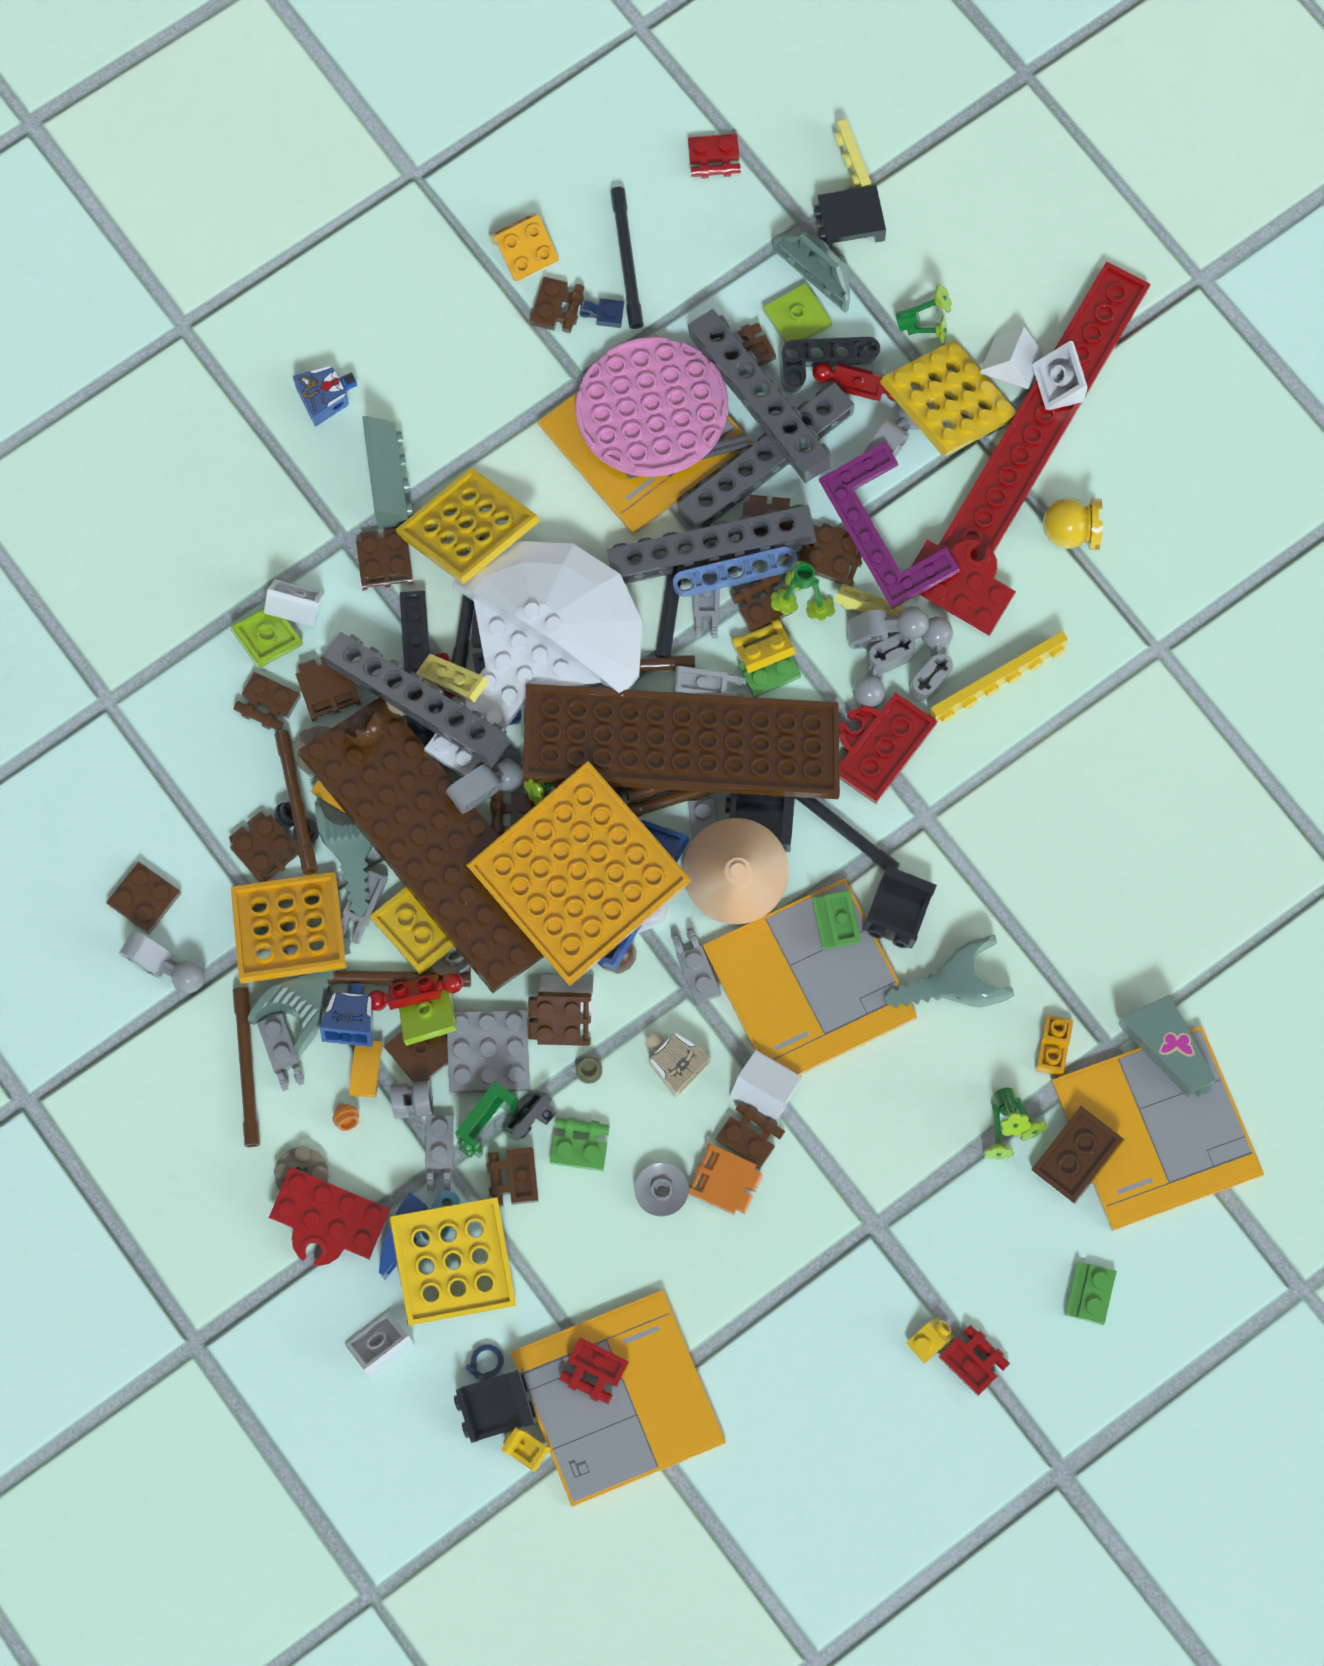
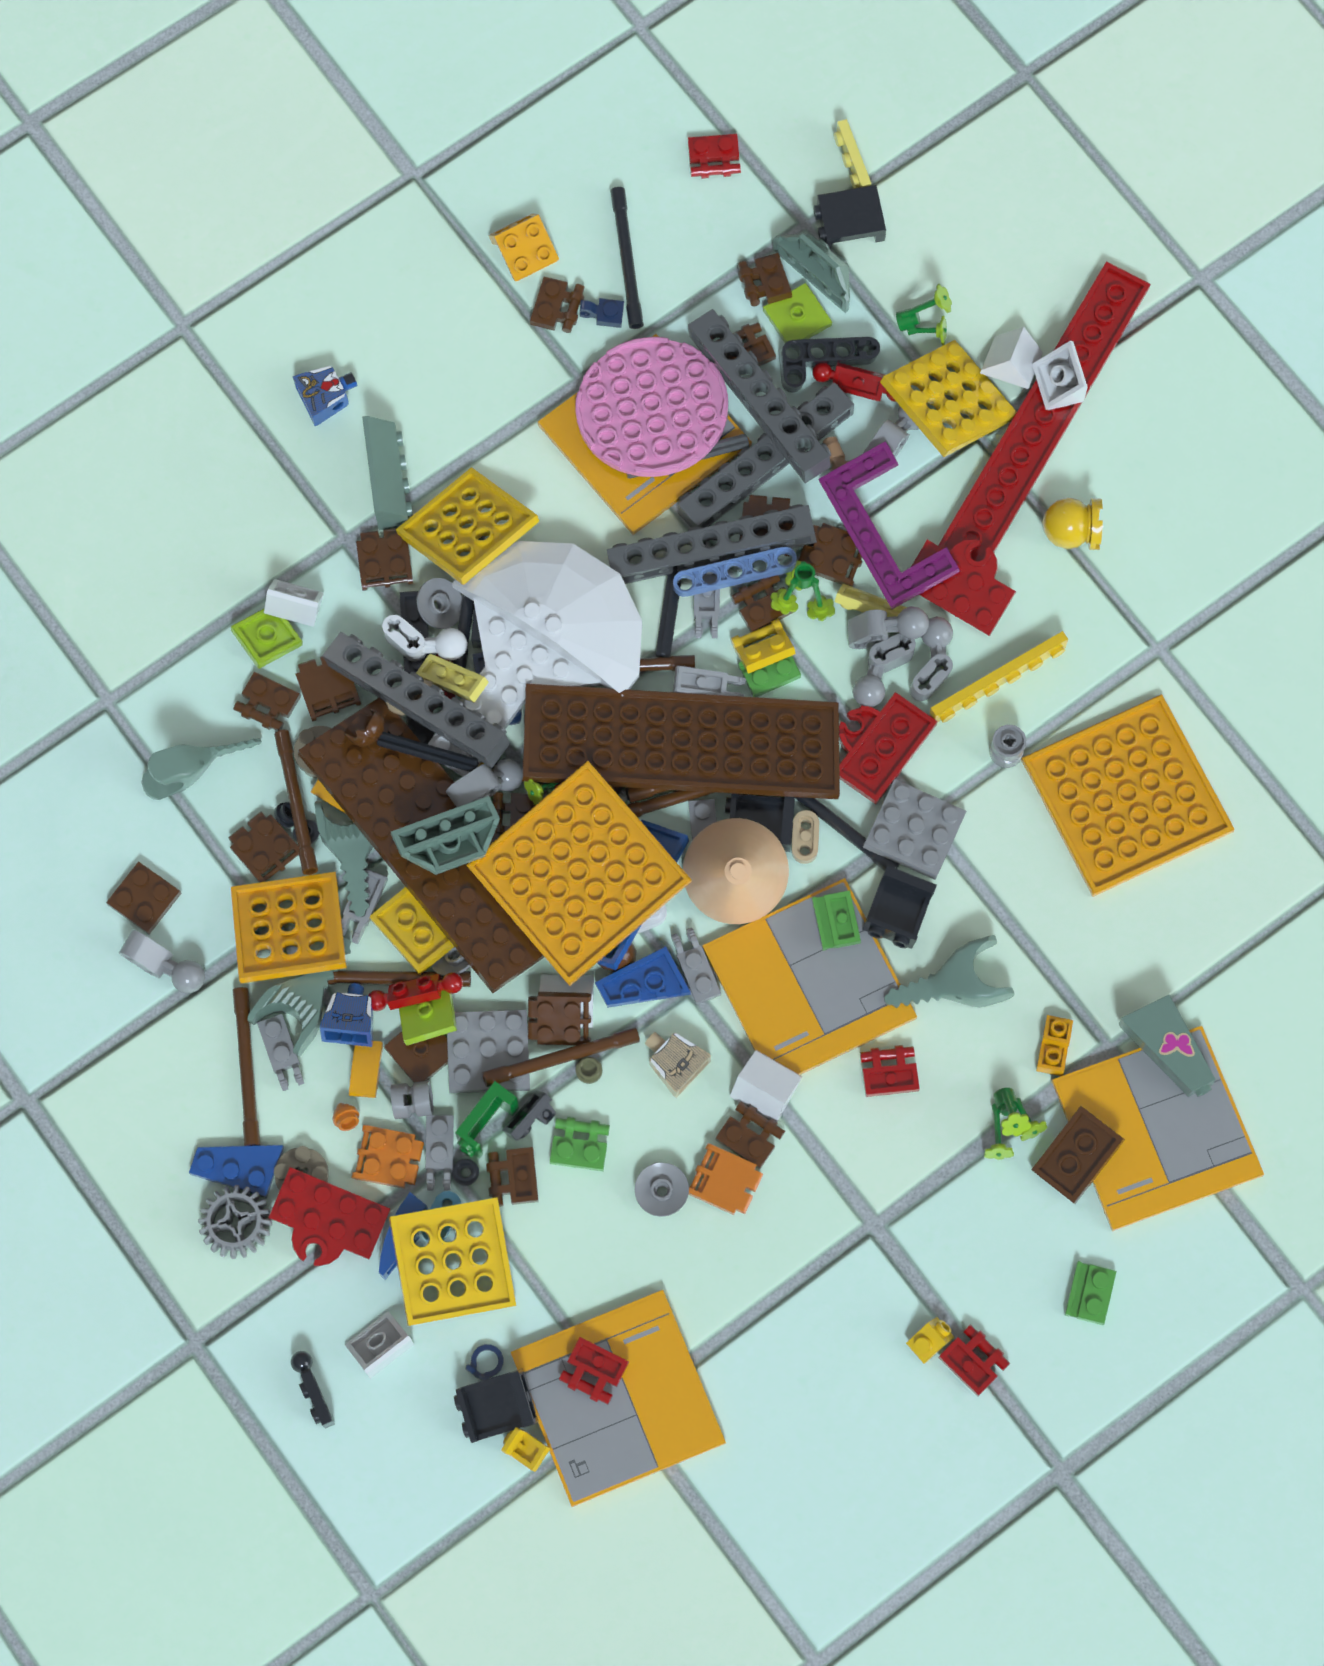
none -> sand green animal [141,738,262,800]
none -> blue wing [189,1145,284,1198]
none -> light grey gear [198,1185,272,1259]
none -> black plate [291,1351,335,1429]
none -> orange plate [351,1125,424,1189]
none -> black axle [377,732,479,772]
none -> white beam [382,615,468,662]
none -> sand green wedge [391,796,500,875]
none -> light grey dish [417,578,462,629]
none -> black plate [452,1158,479,1186]
none -> reddish brown piece [482,1027,640,1087]
none -> blue wing [595,947,691,1008]
none -> reddish brown plate [738,253,792,307]
none -> tan plate [792,810,819,864]
none -> medium nougat arm [823,437,849,472]
none -> red plate [860,1045,920,1097]
none -> light grey plate [863,779,967,880]
none -> light grey wheel [990,724,1026,768]
none -> light orange tile [1021,694,1235,897]

